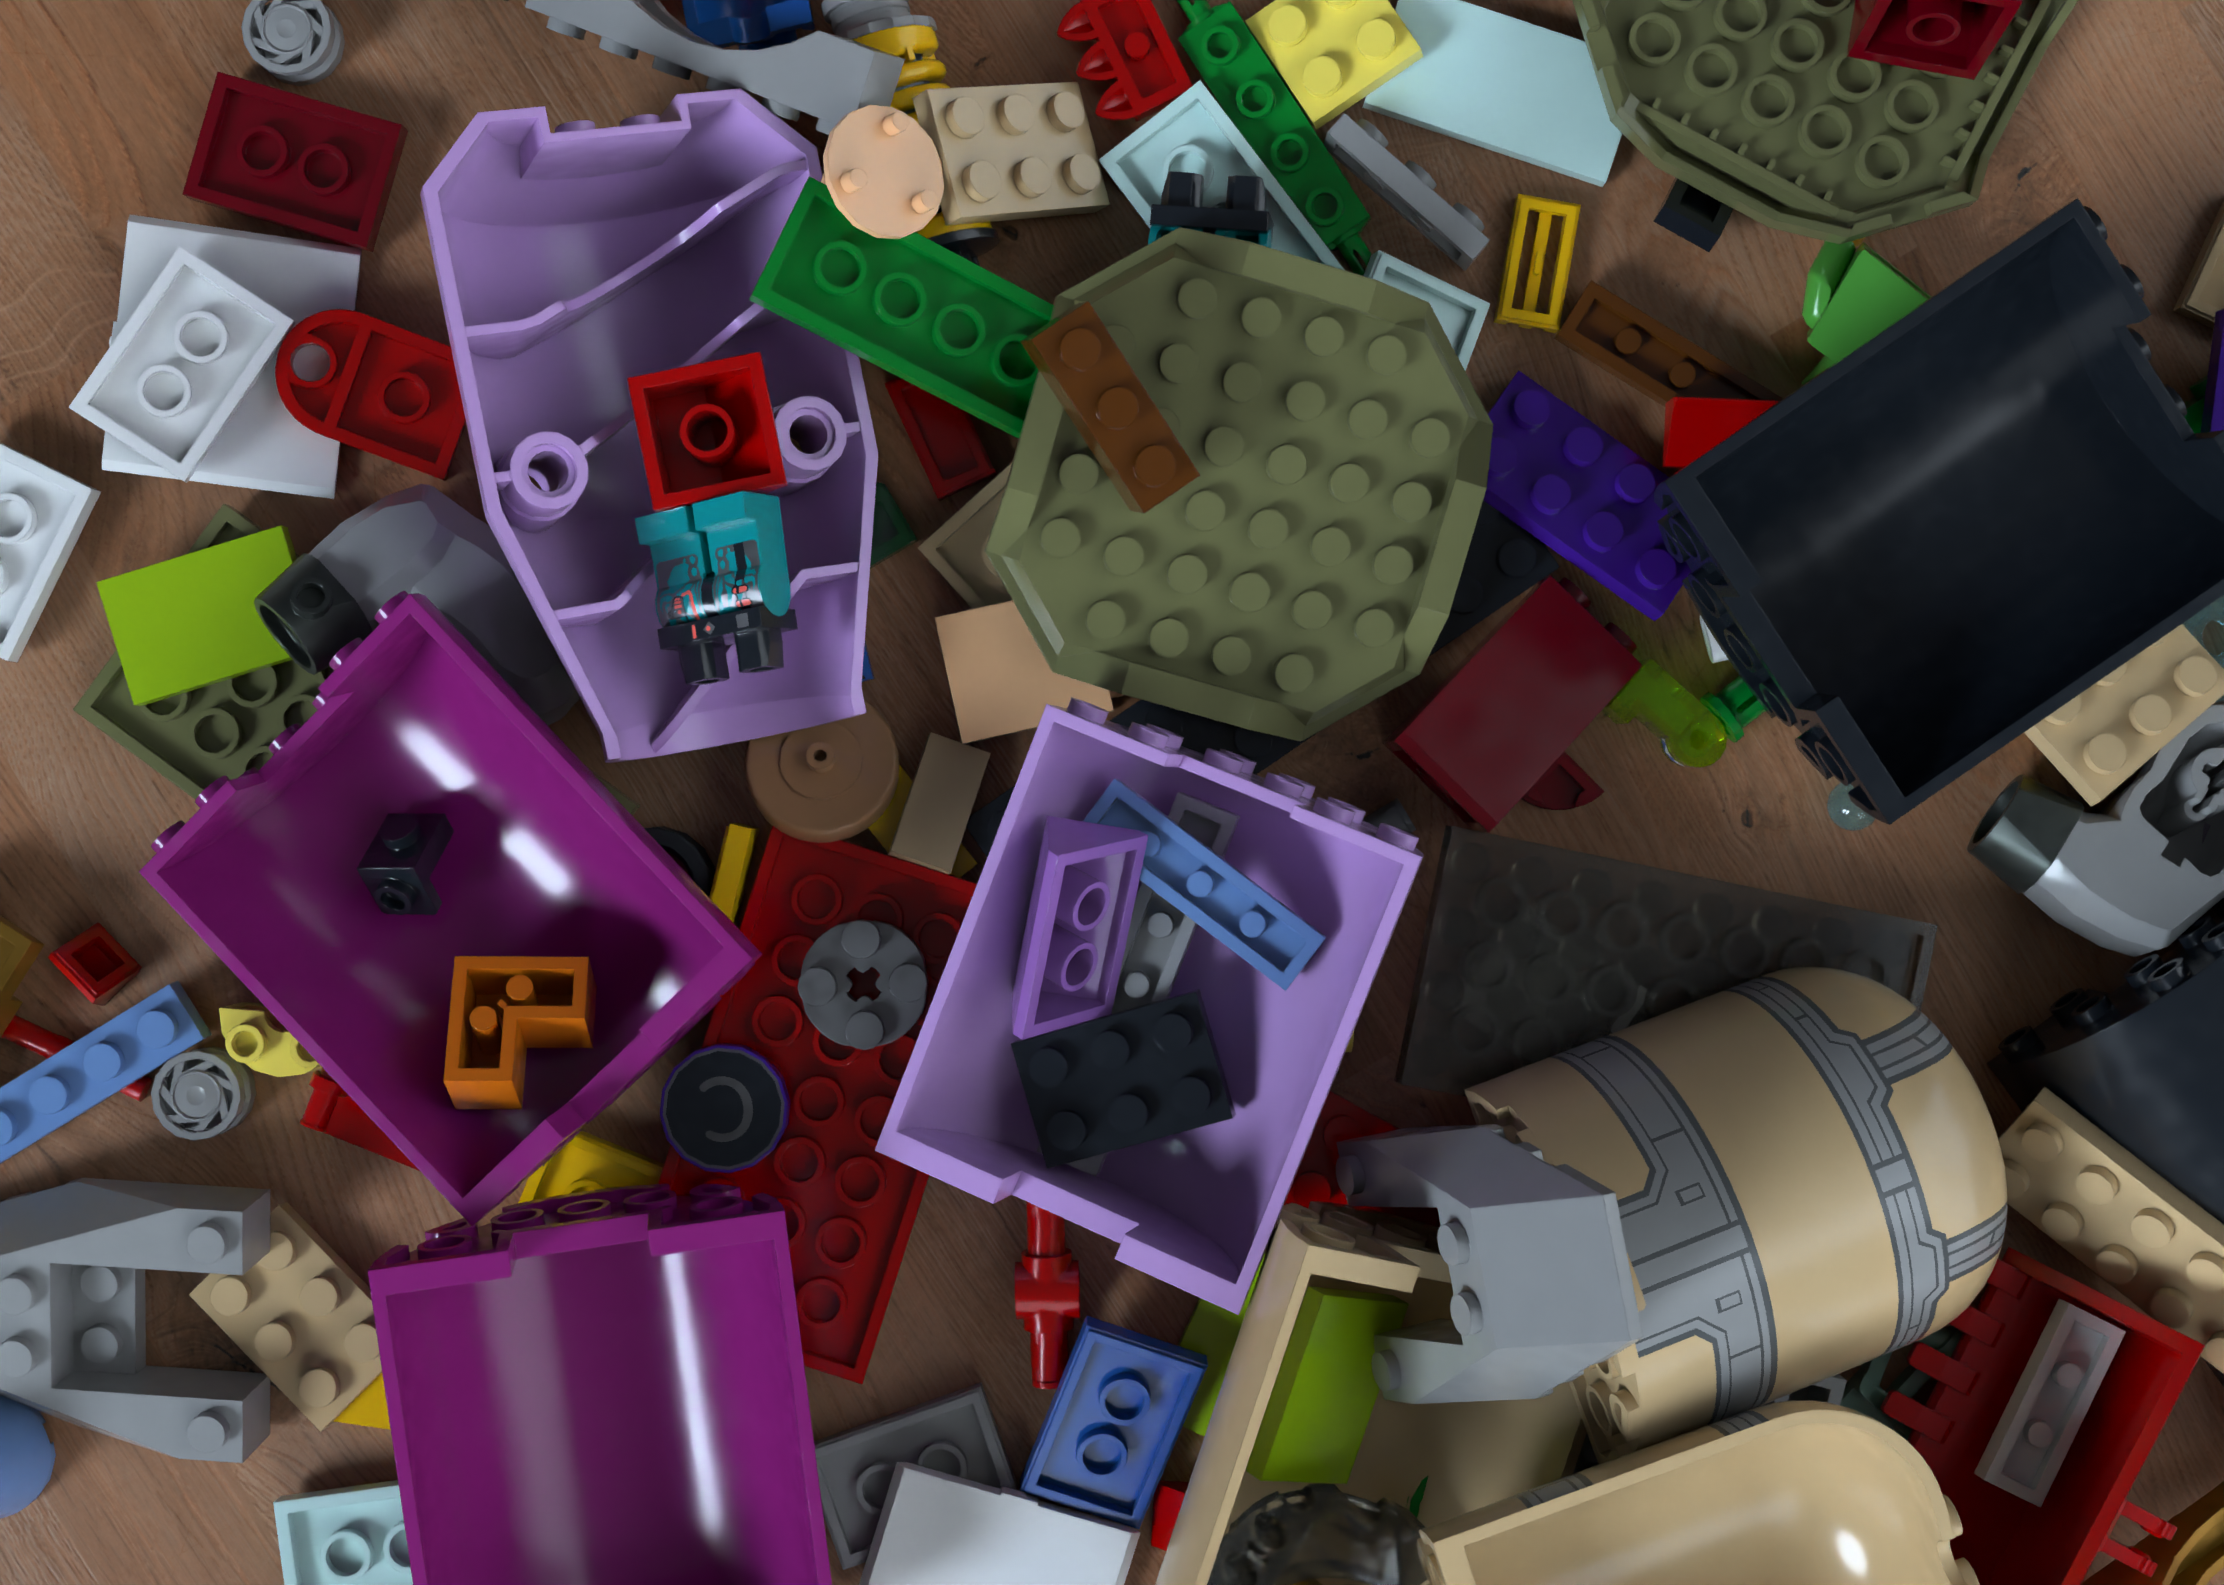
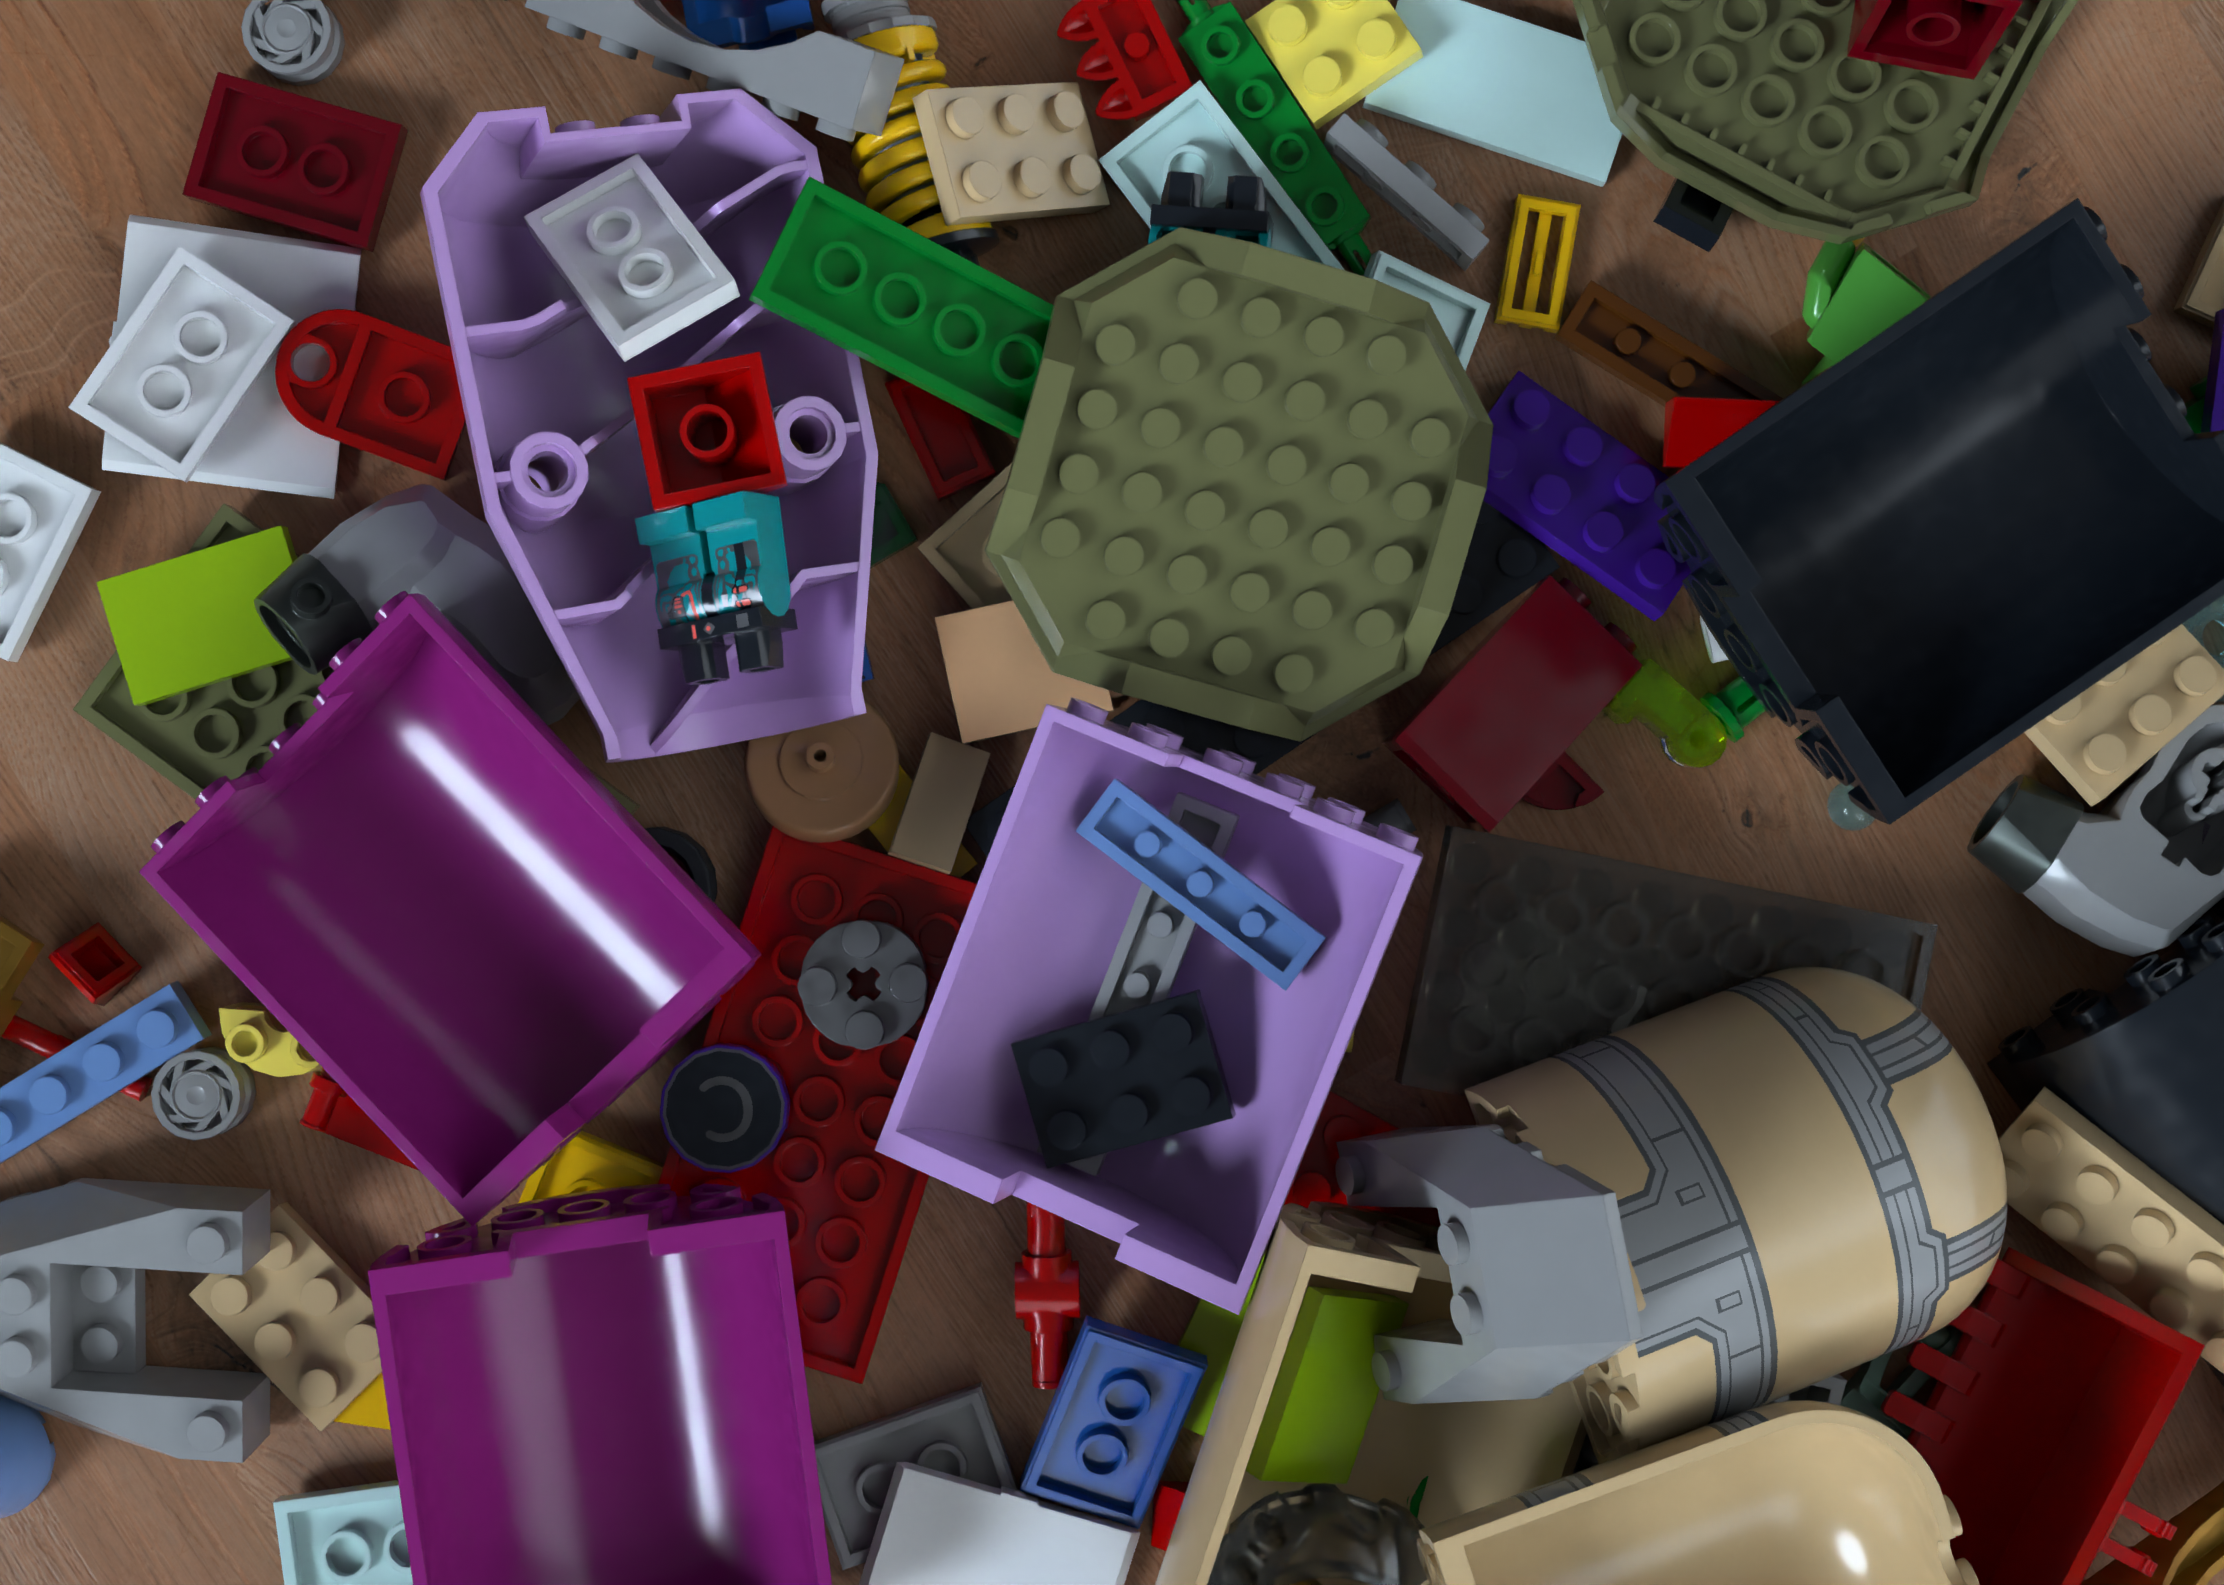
black bracket [357,813,454,915] -> none
orange brick [443,956,597,1109] -> none
yellow tile [709,823,760,926] -> none
light nougat piece [821,105,944,239] -> none
medium lavender slope [1012,816,1149,1040] -> none
reddish brown brick [1020,301,1200,513] -> none
white plate [1974,1299,2126,1508] -> none
none -> white plate [524,153,740,362]

